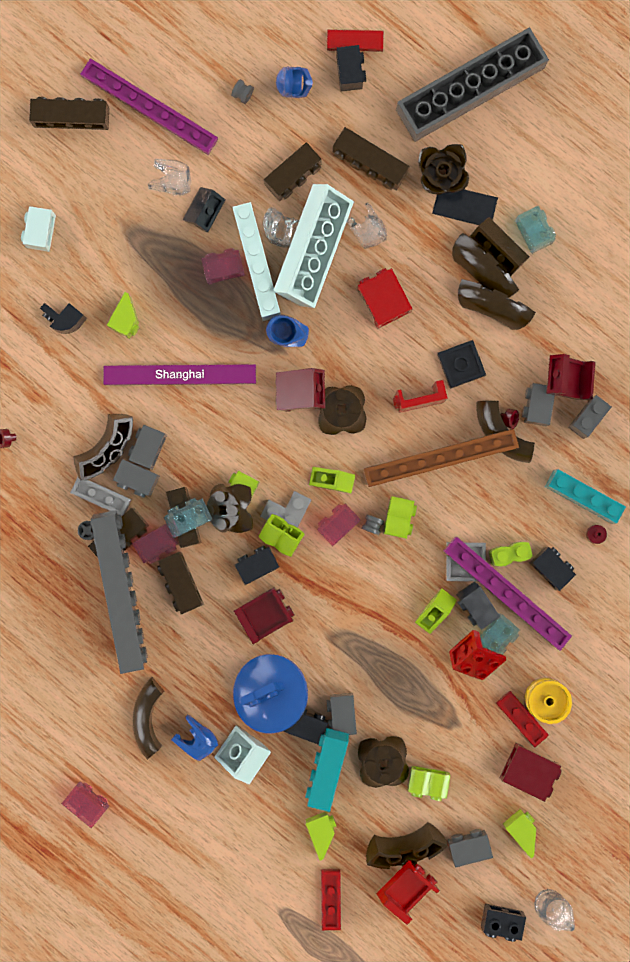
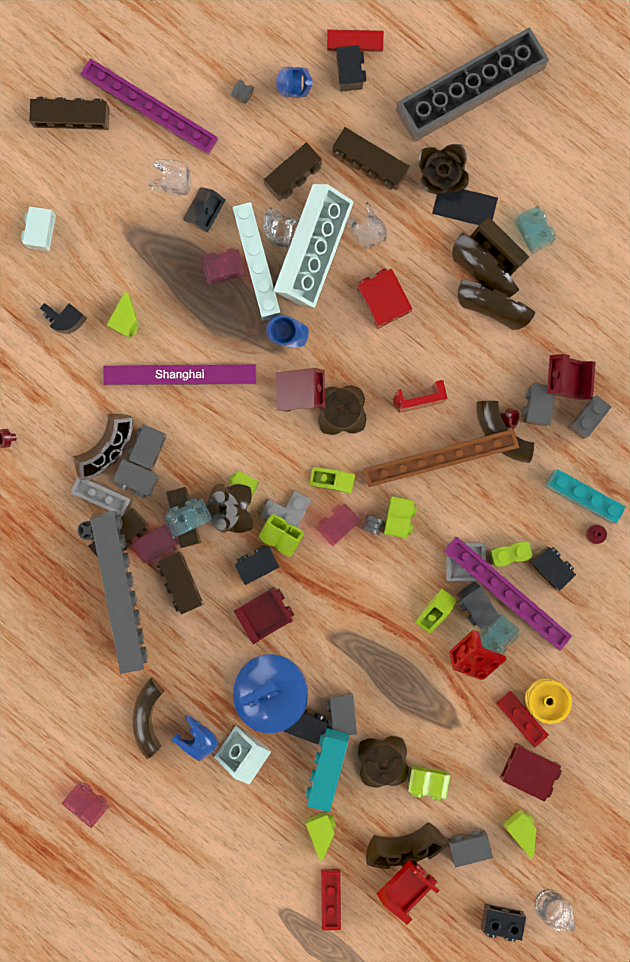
black tile [437,340,486,389] -> none

